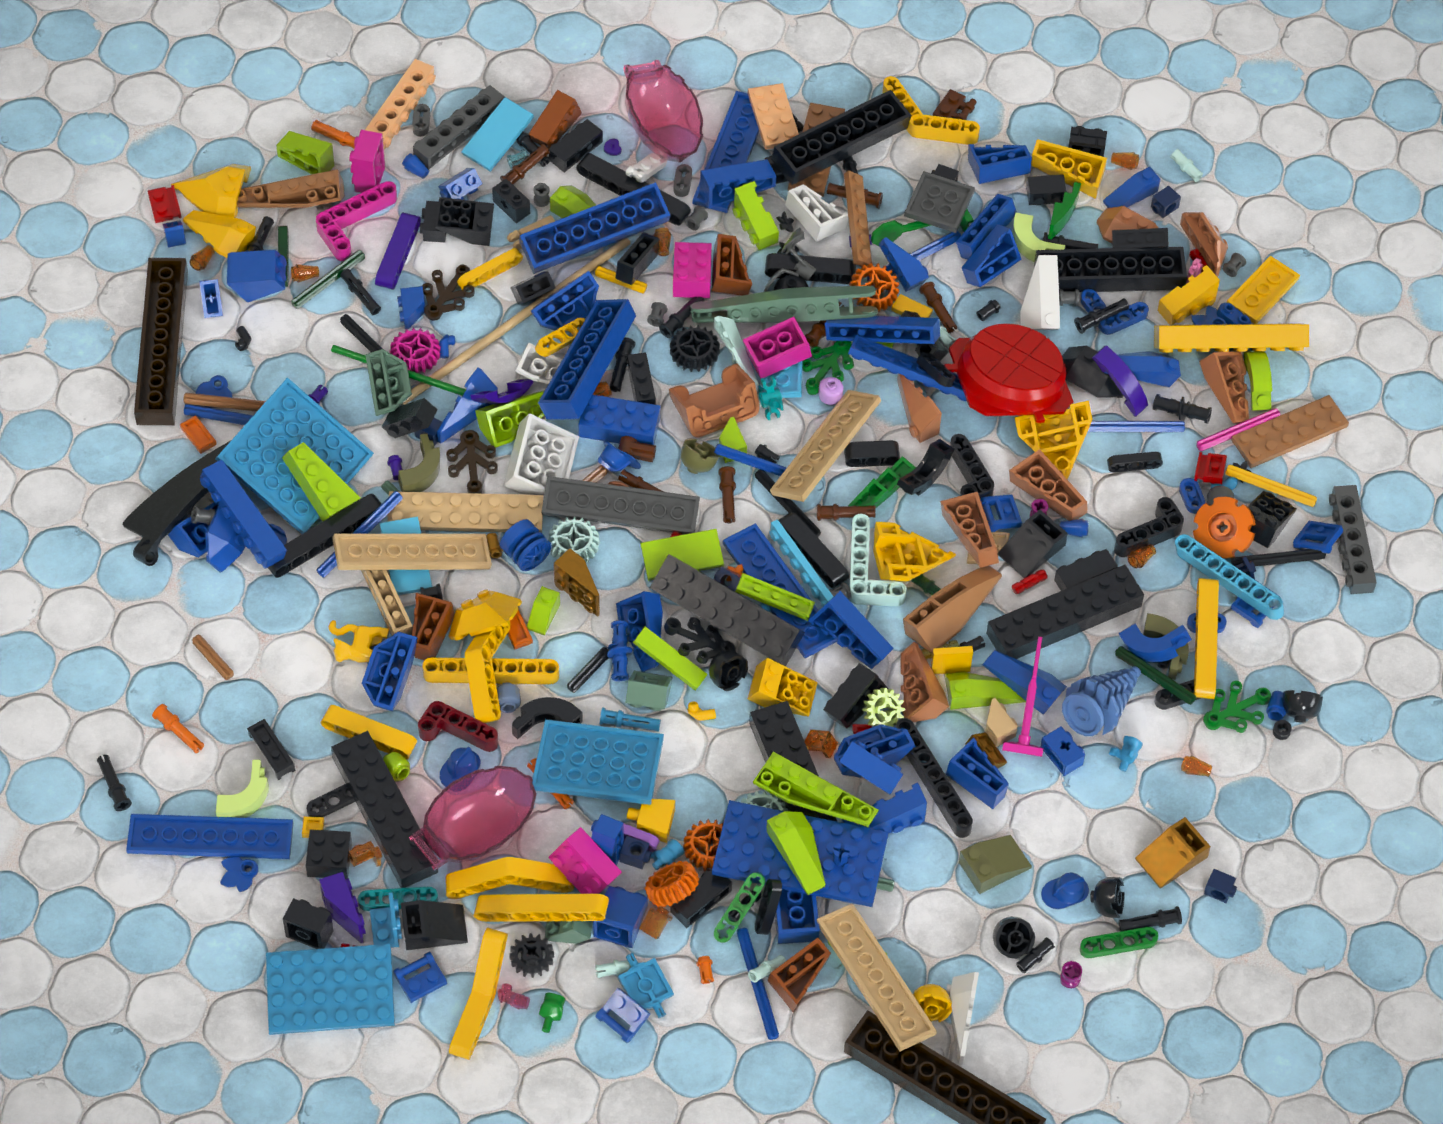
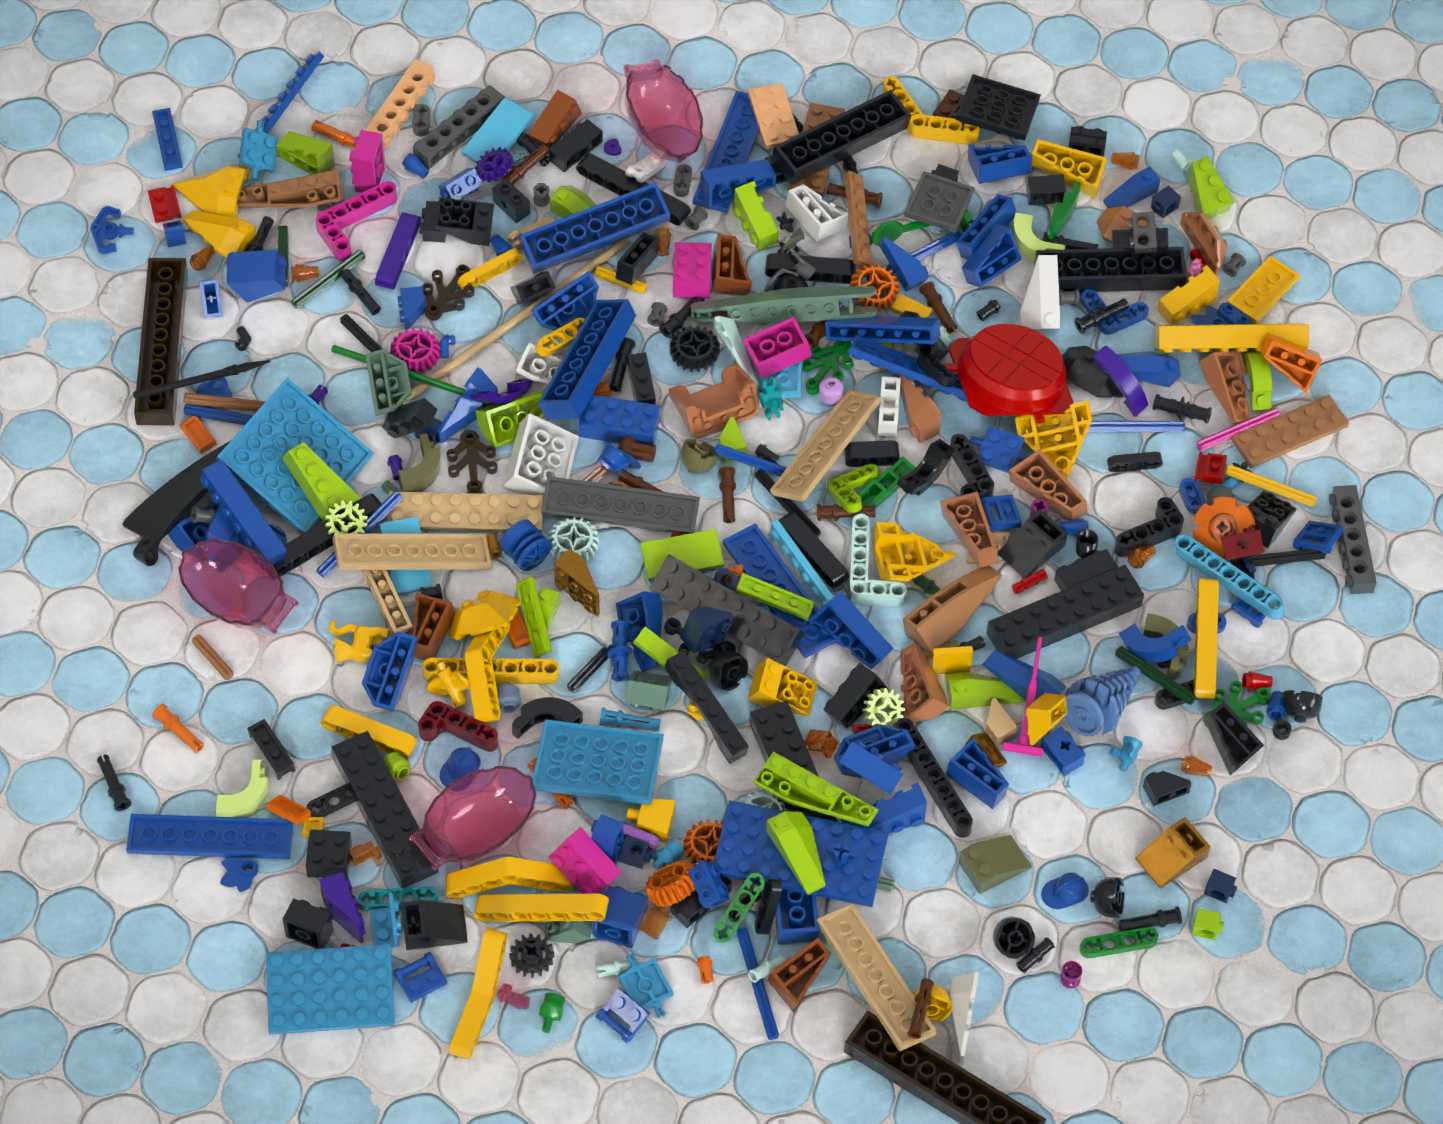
none -> blue piece [90,206,134,254]
none -> black piece [133,360,270,399]
none -> blue tile [152,108,183,171]
none -> clear pink windscreen [178,539,299,635]
none -> blue plate [237,51,324,158]
none -> dark azure plate [239,120,278,181]
none -> orange tile [267,795,311,825]
none -> yellowish green gear [325,500,367,534]
none -> yellow plant [426,661,469,708]
none -> dark purple gear [474,147,514,182]
none -> blue cone [490,234,513,256]
none -> lime tile [516,577,552,658]
none -> black arch [664,650,749,764]
none -> dark blue slope [680,606,734,654]
none -> blue brick [688,860,730,908]
none -> lime beam [827,464,879,513]
none -> white arch [877,376,901,437]
none -> reddish brown pin [908,978,934,1039]
none -> black plate [956,74,1041,141]
none -> blue plate [969,425,1029,473]
none -> yellow slope [1026,693,1068,745]
none -> black piece [1076,529,1098,558]
none -> dark grey brick [1129,211,1157,253]
none -> black slope [1143,771,1192,807]
none -> lime wedge [1187,156,1235,219]
none -> lime brick [1192,908,1224,940]
none -> black wedge [1204,701,1264,776]
none -> dark red brick [1220,526,1265,561]
none -> red cone [1242,671,1273,691]
none -> orange wedge [1260,333,1323,393]

